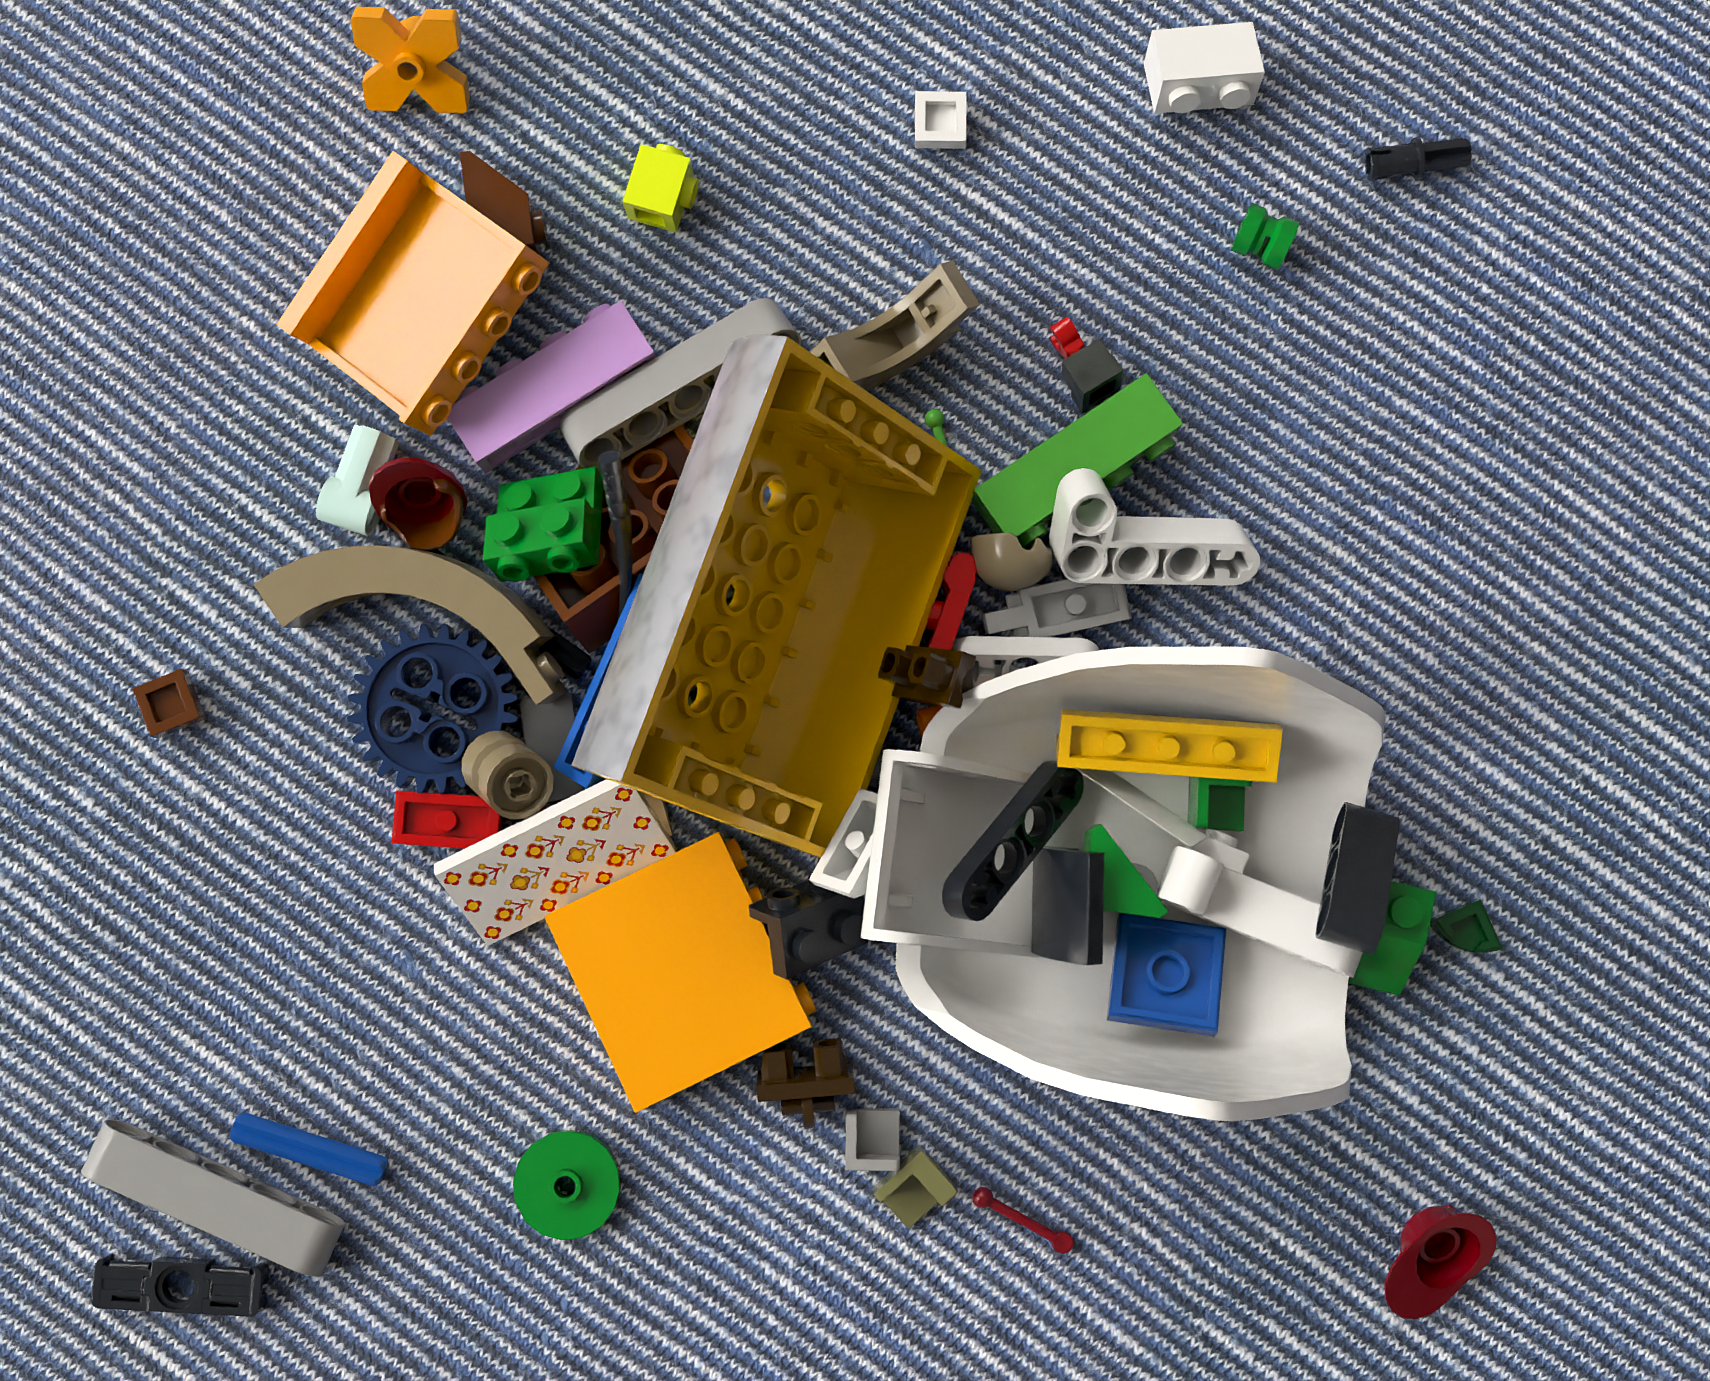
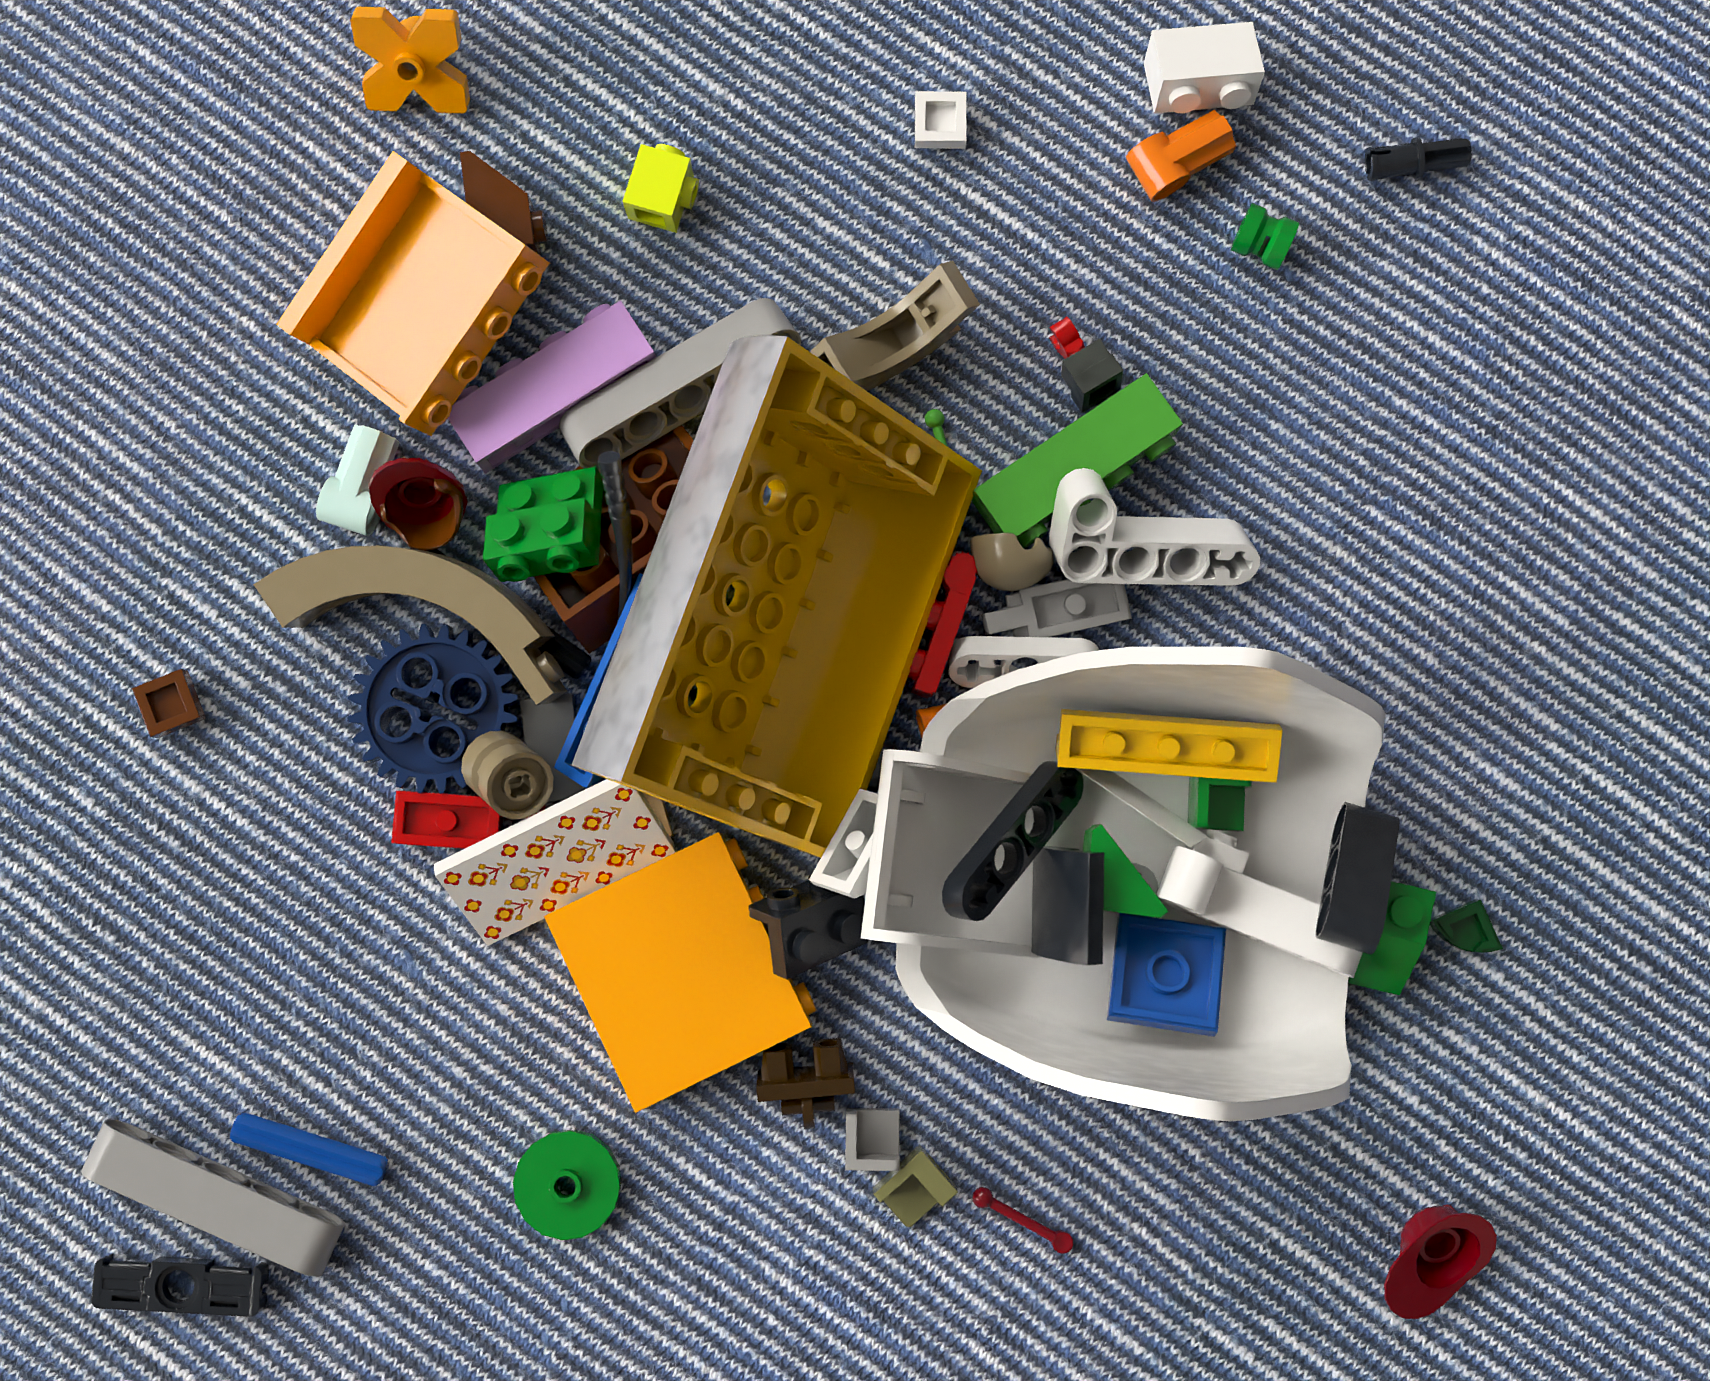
dark brown hips [878,645,976,709] -> none
none -> orange piece [1126,110,1236,202]

